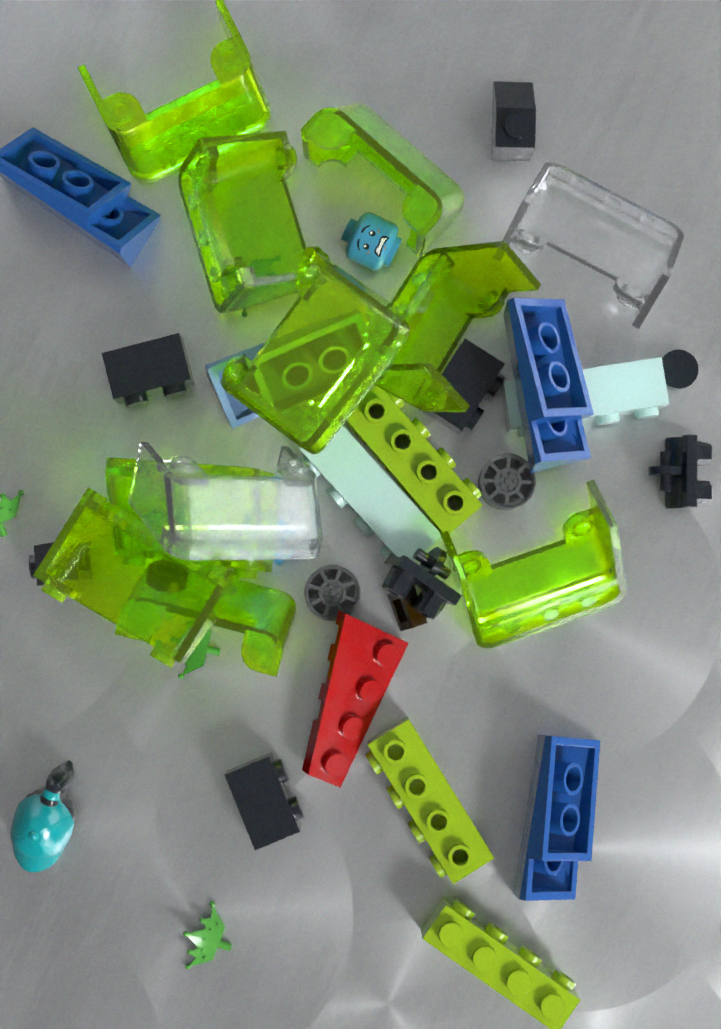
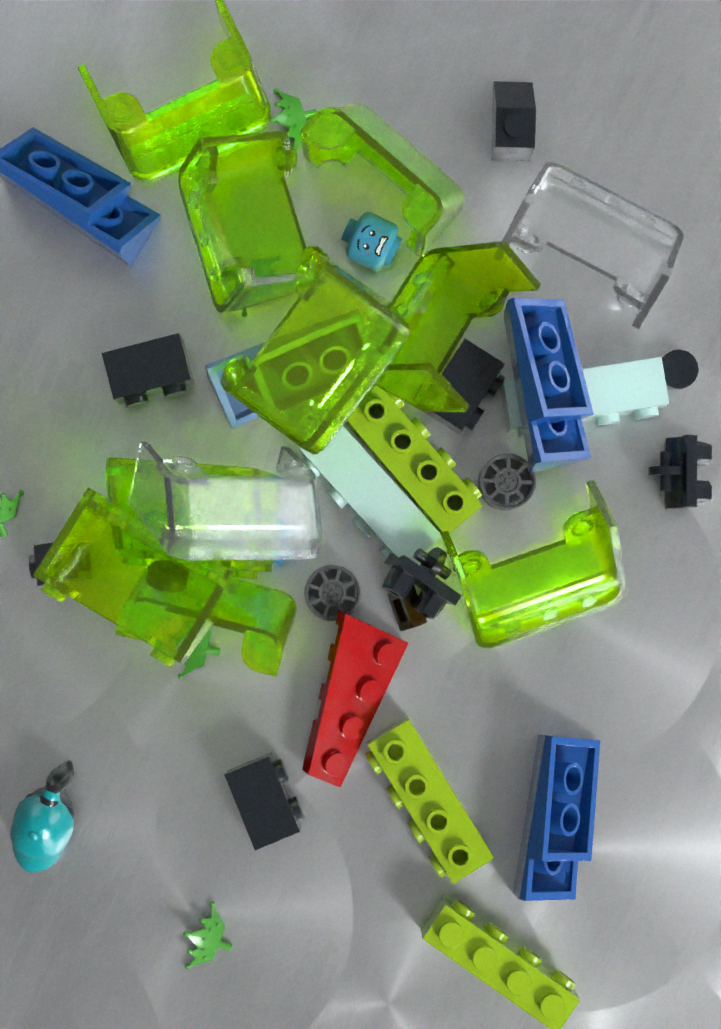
none -> bright green piece [269,88,317,155]

